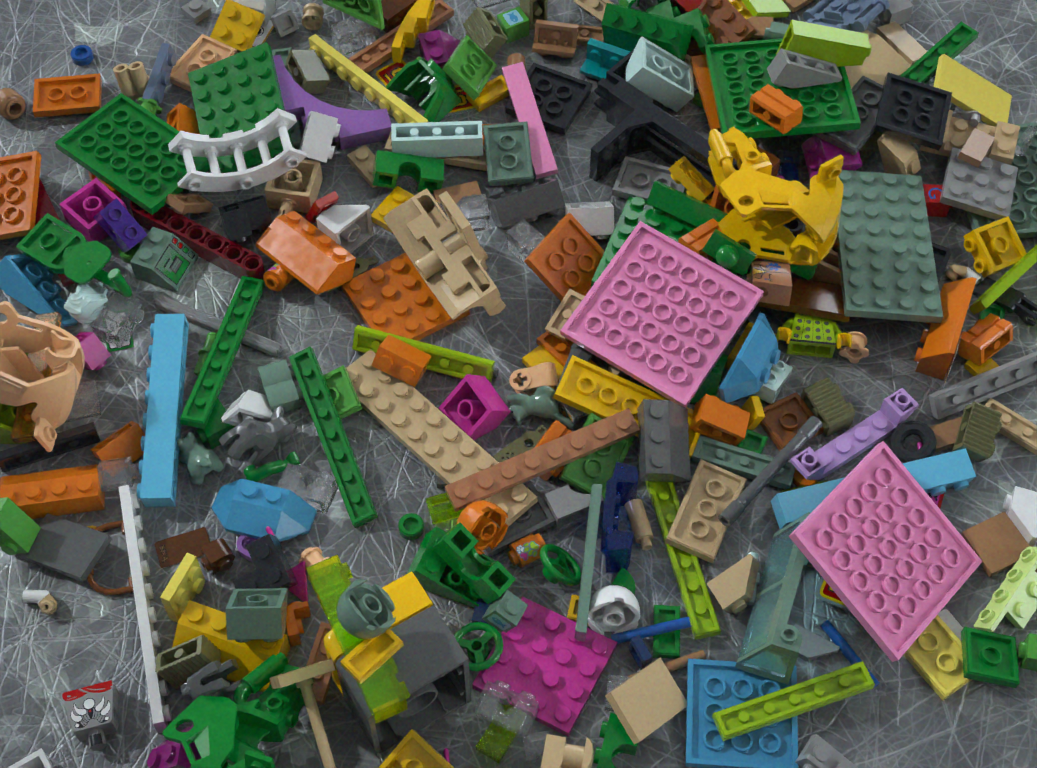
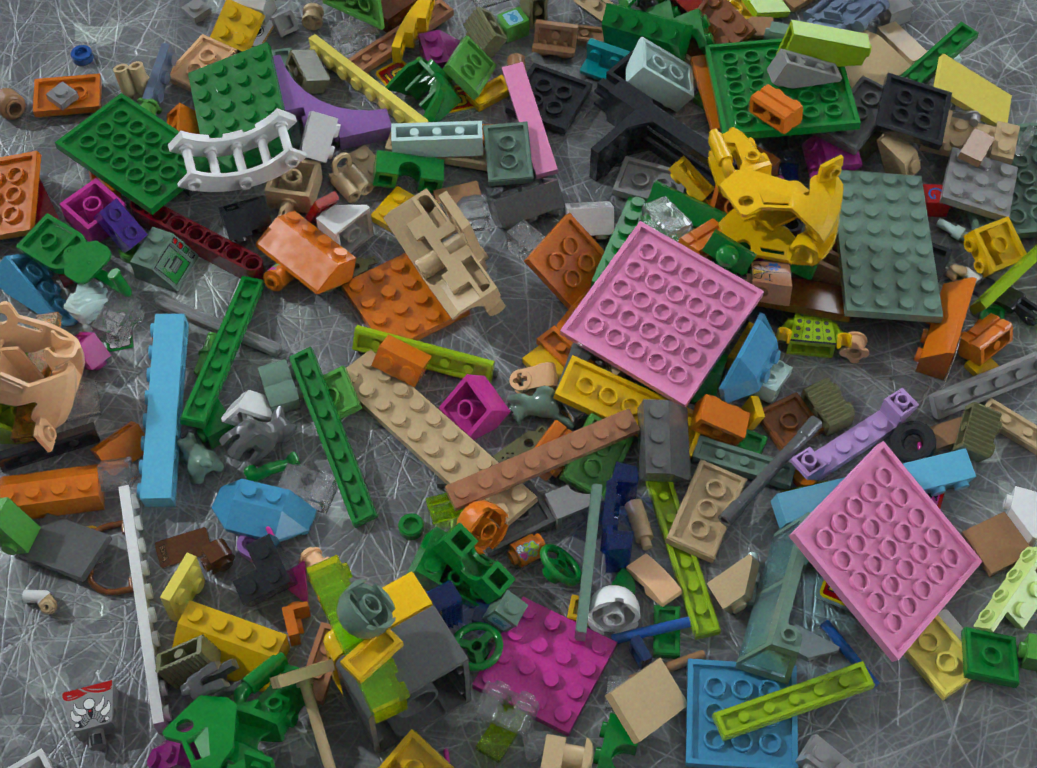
medium nougat plate [165,193,213,215] -> none
sand green slope [226,588,288,643] -> none
tan plate [545,289,585,342] -> none
none -> light grey plate [46,81,79,110]
none -> tan piece [328,152,374,203]
none -> clear blue brick [426,580,464,628]
none -> light nougat slope [626,553,682,607]
none -> clear brick [640,196,693,242]
none -> light aqua bar [936,218,968,241]

